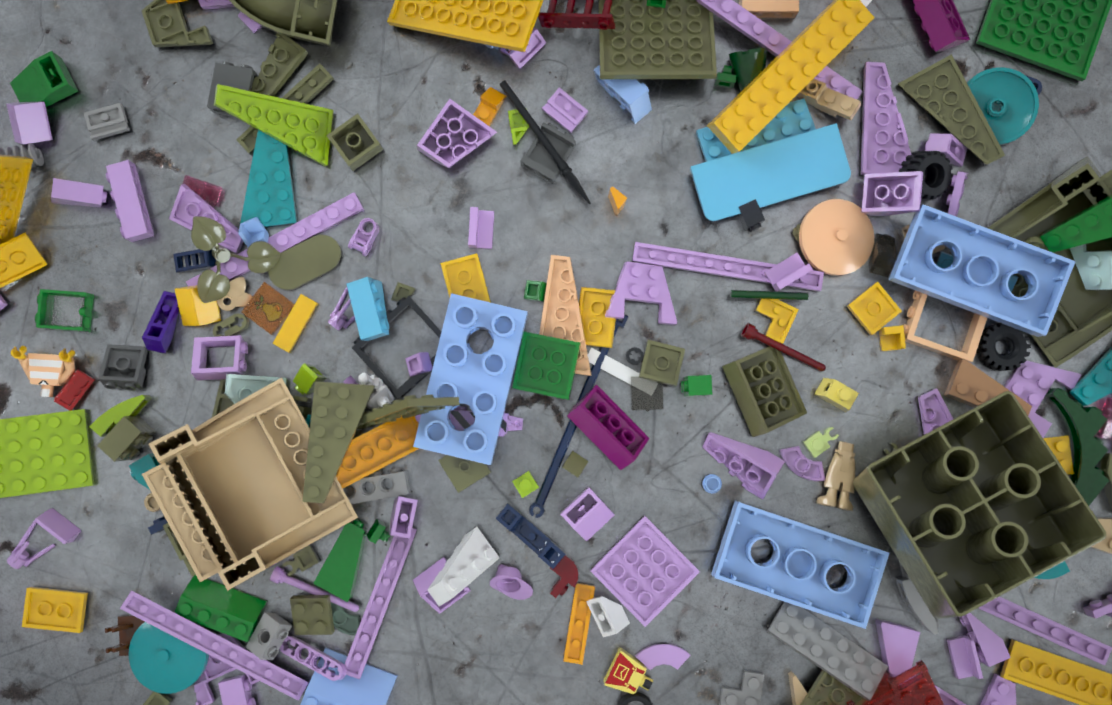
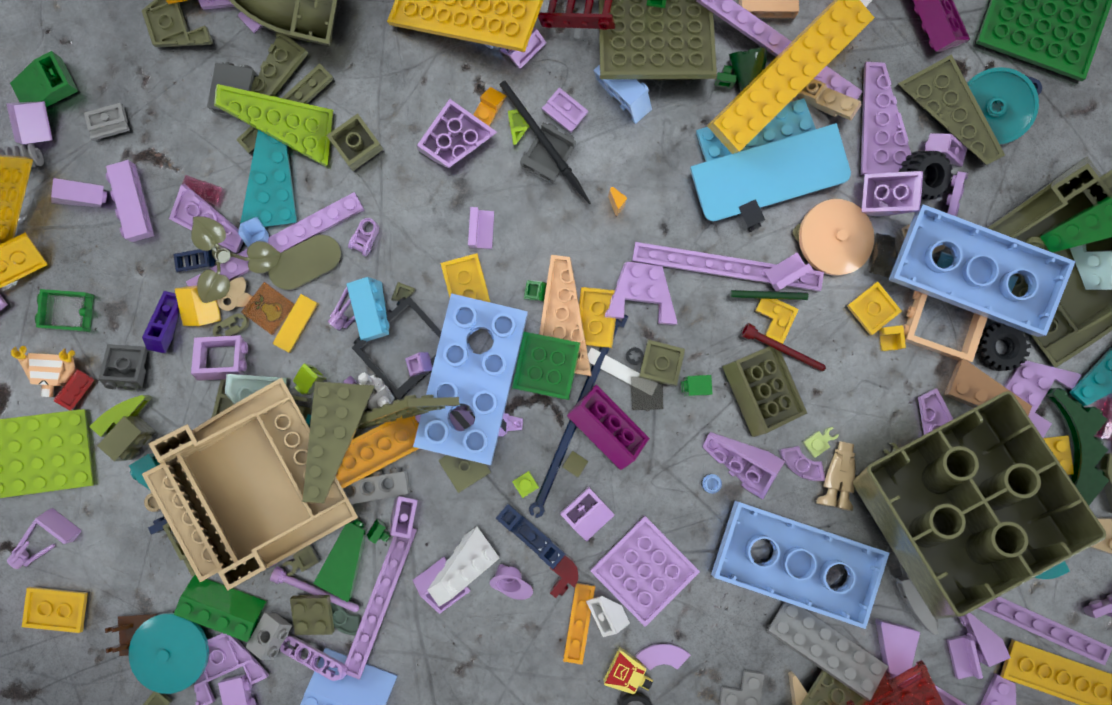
lavender plate [120,591,309,701] -> none
light yellow torso [814,378,859,413] -> none

